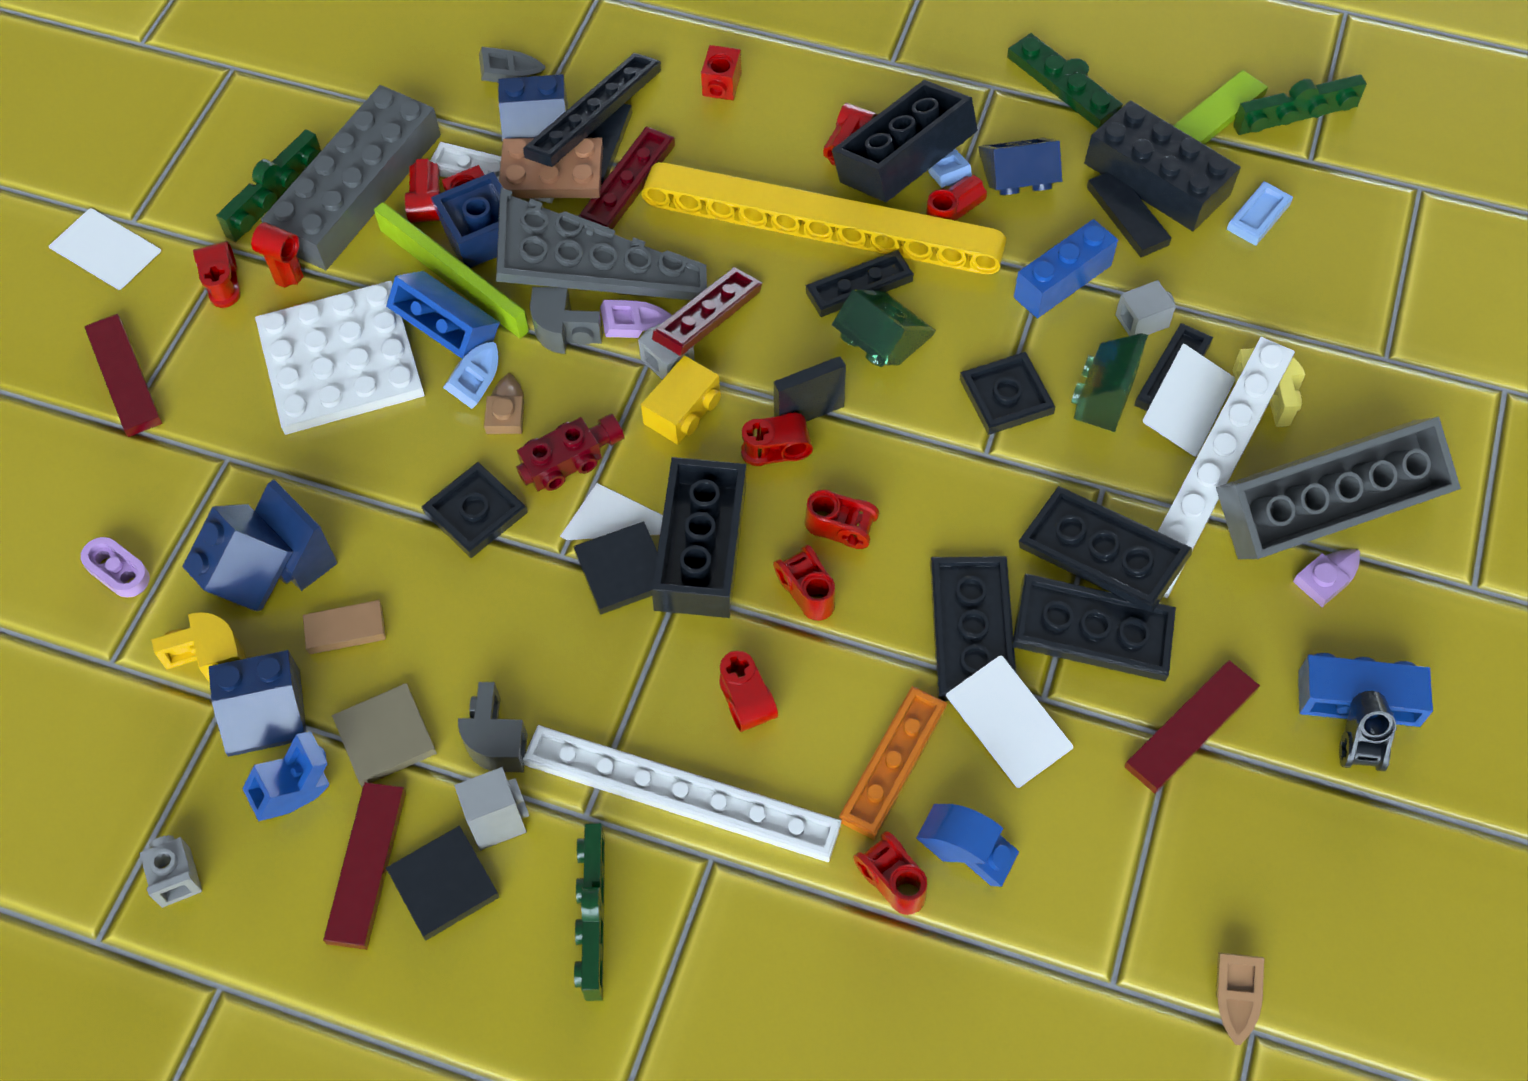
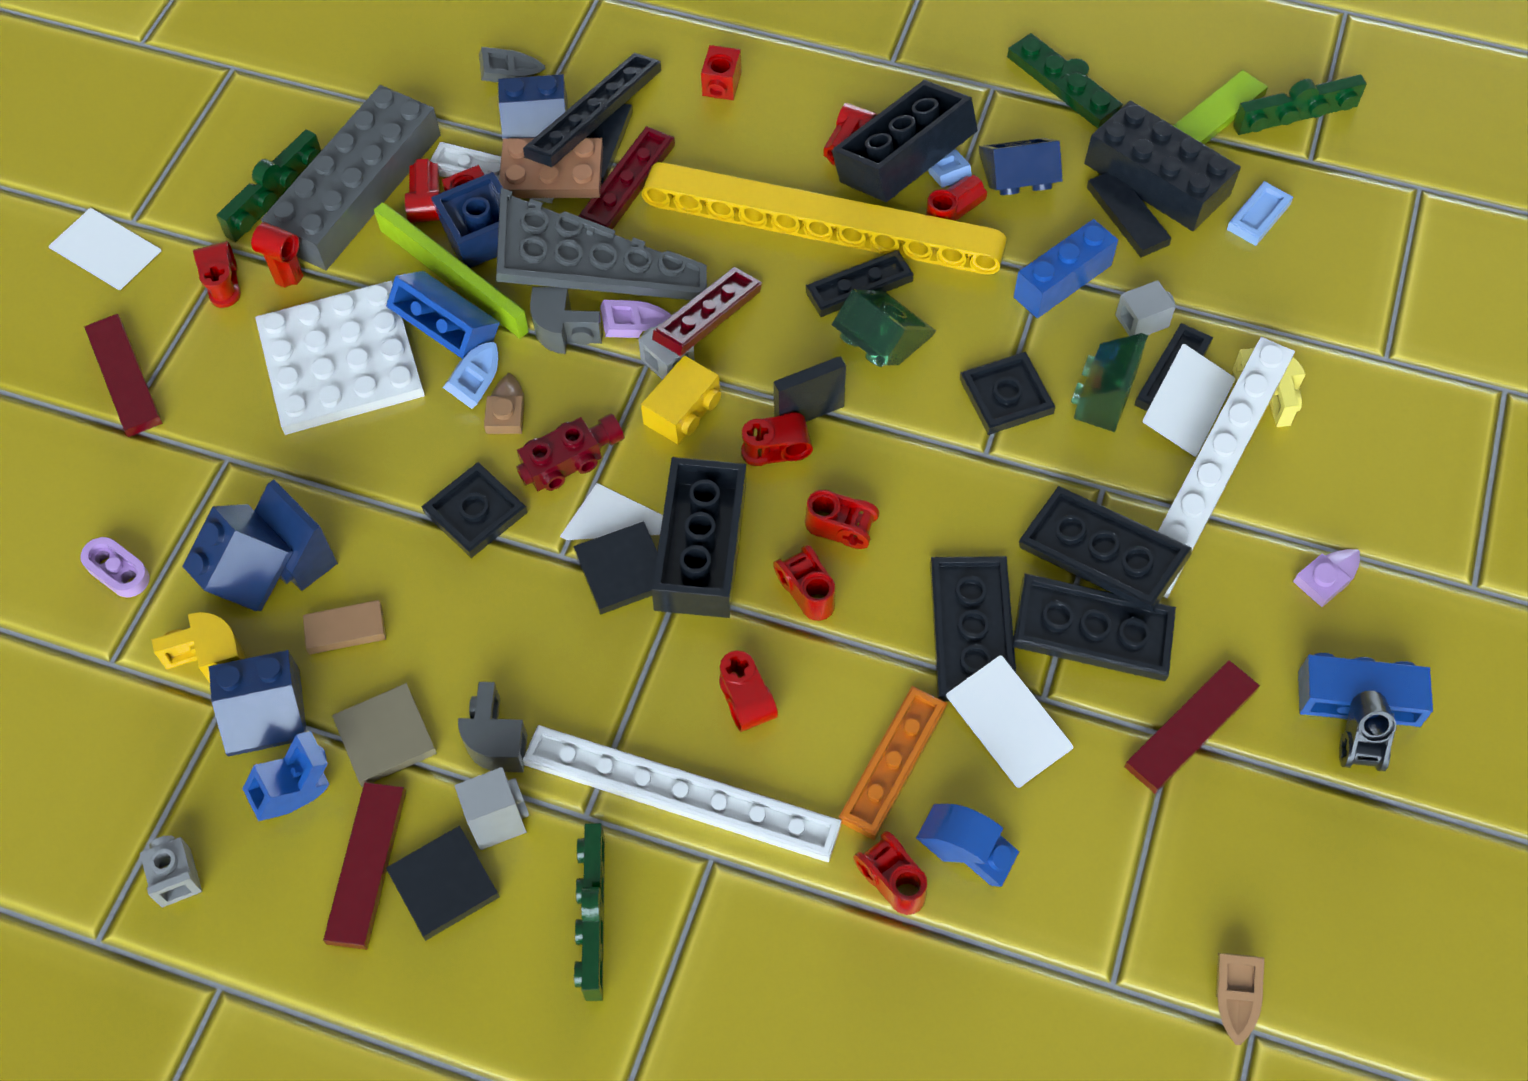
dark grey brick [1216,417,1461,559] -> none

